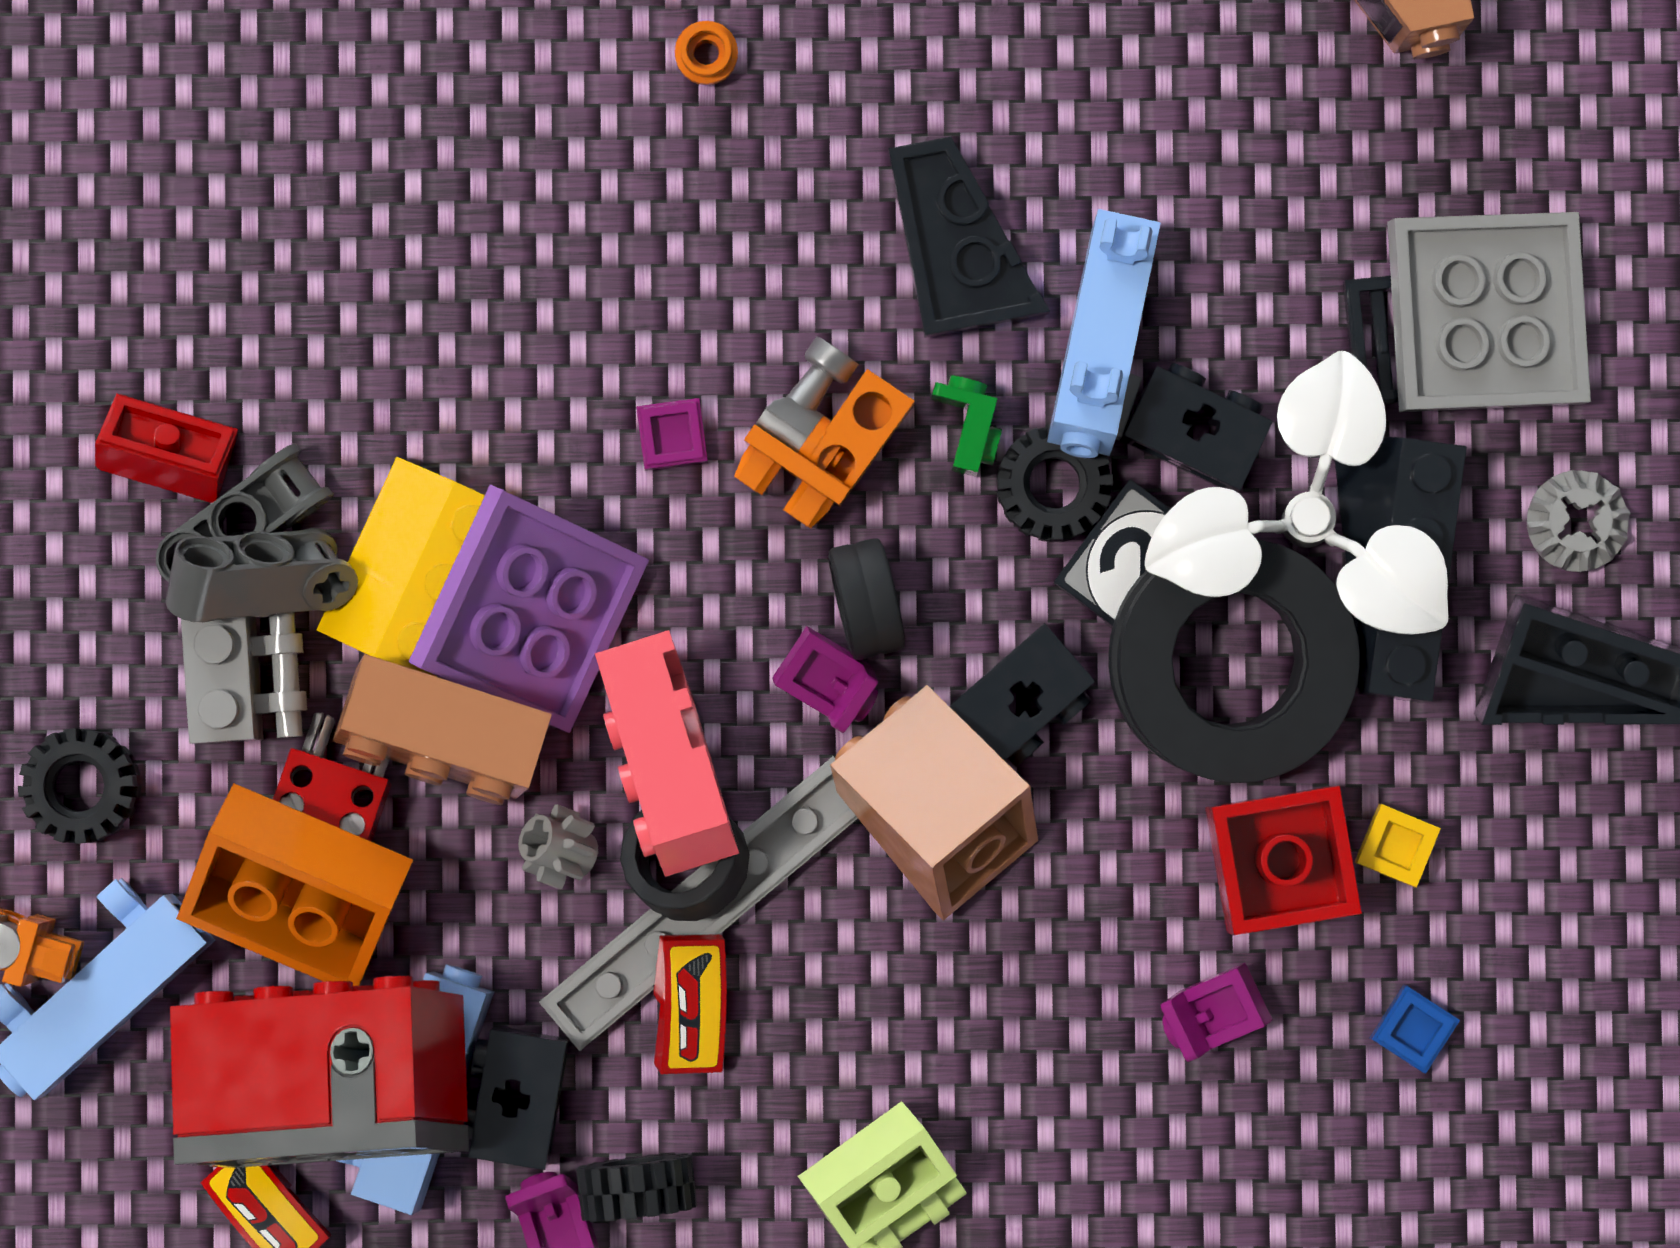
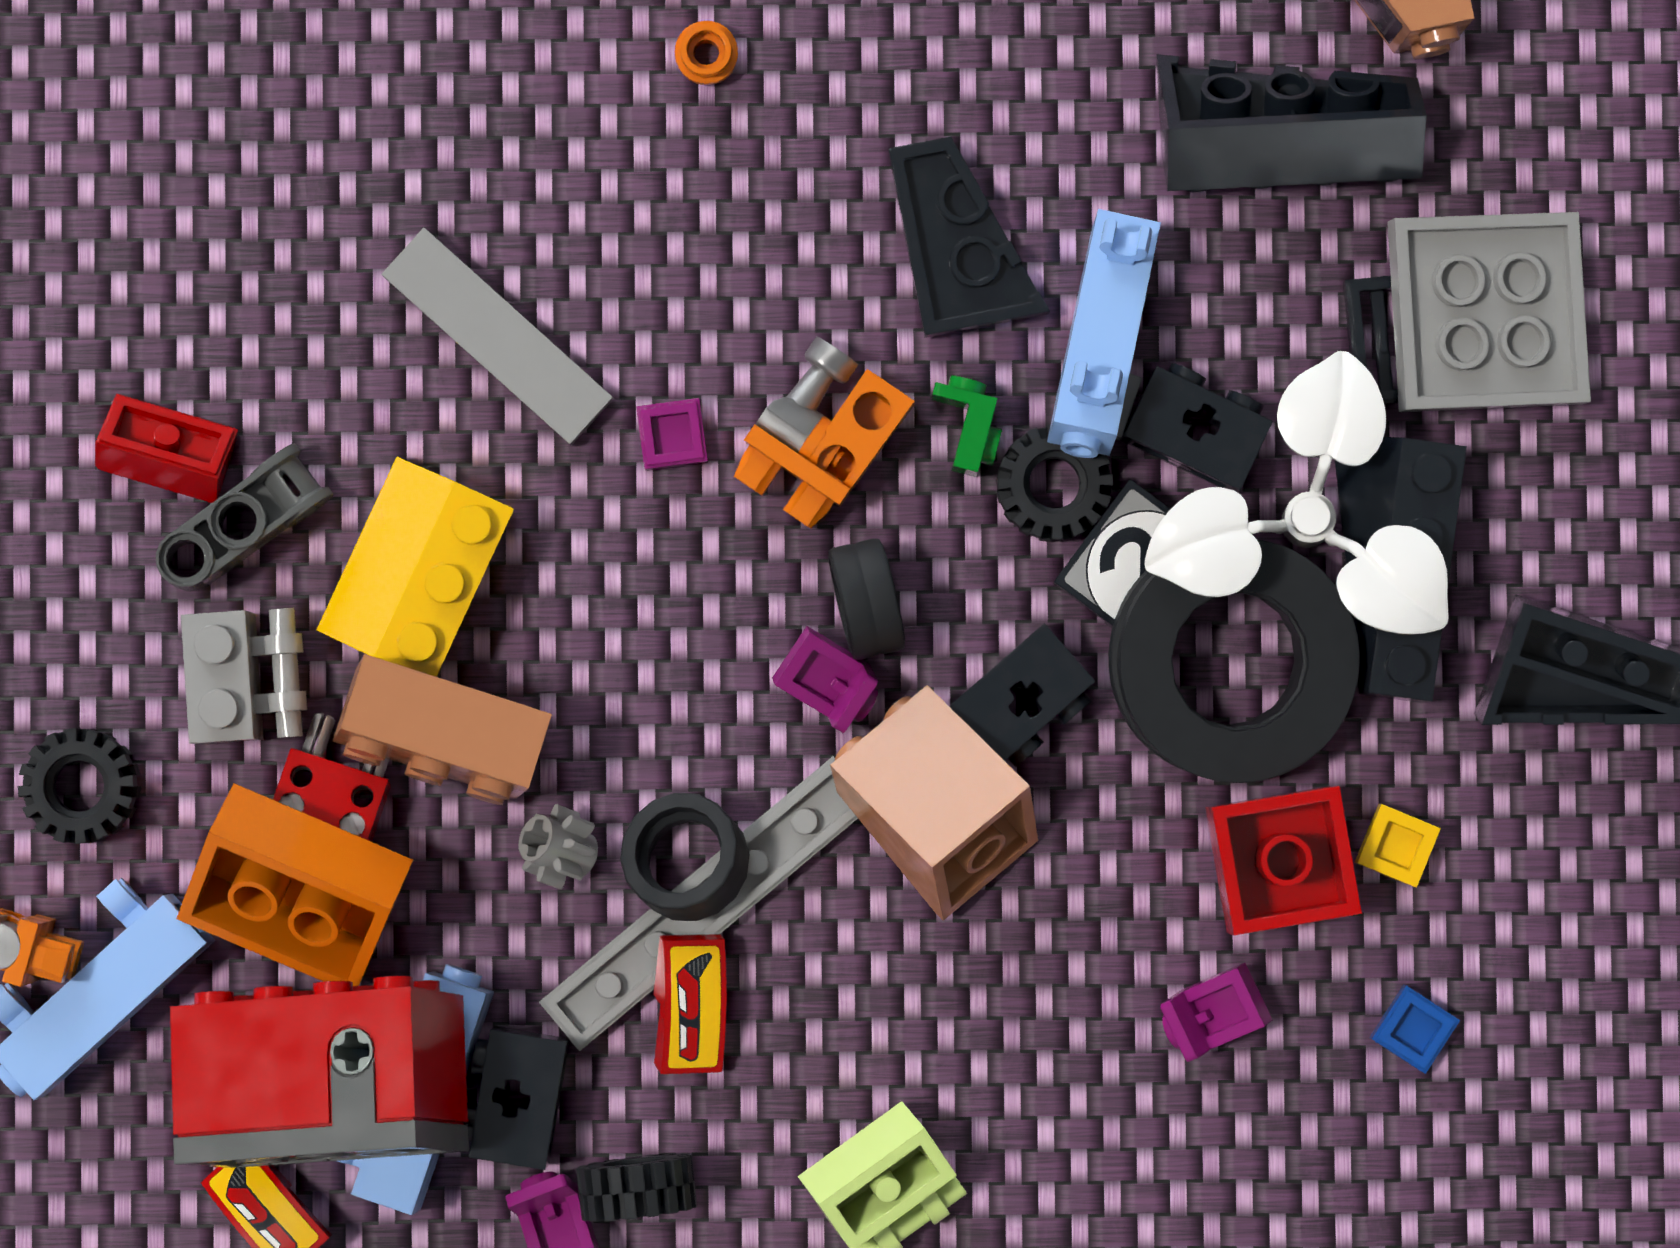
dark grey piece [165,528,358,623] -> none
medium lavender plate [409,485,649,733] -> none
coral wedge [595,630,739,877] -> none
light grey gear [1527,470,1630,572] -> none
none -> light grey tile [381,228,613,446]
none -> black wedge [1156,54,1427,192]

